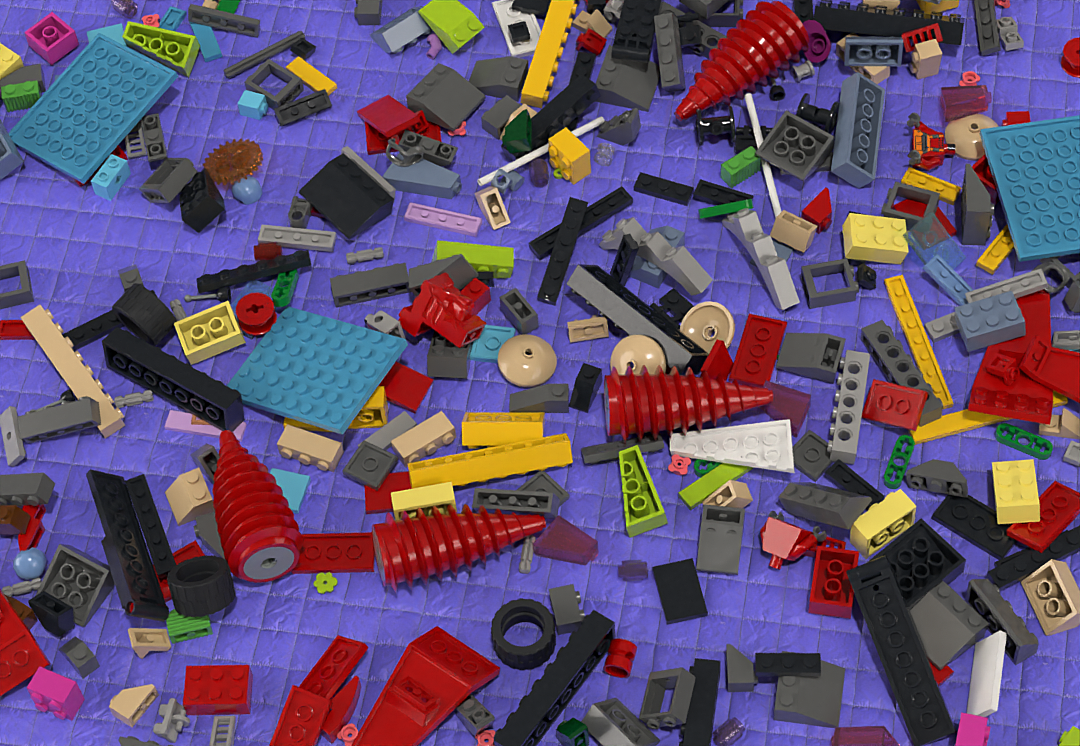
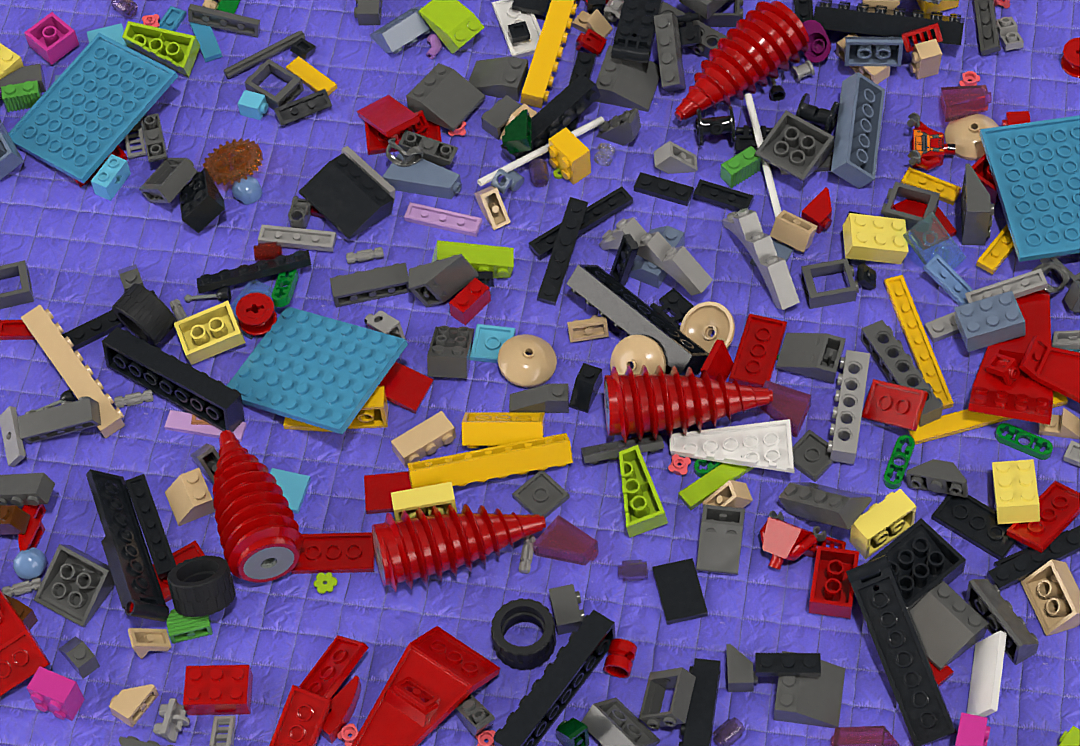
black slope [28,591,74,637] -> none
dark grey slope [193,512,225,559] -> none
tan brick [277,424,344,472] -> none
dark grey tile [342,440,399,491] -> none
light grey tile [358,411,417,450] -> none
red brick [398,272,486,348] -> none
dark grey brick [472,488,560,519] -> none
dark grey brick [499,288,539,335] -> none
green beam [698,199,754,219] -> none
black plate [825,459,885,511] -> none
none -> light grey slope [654,141,698,174]

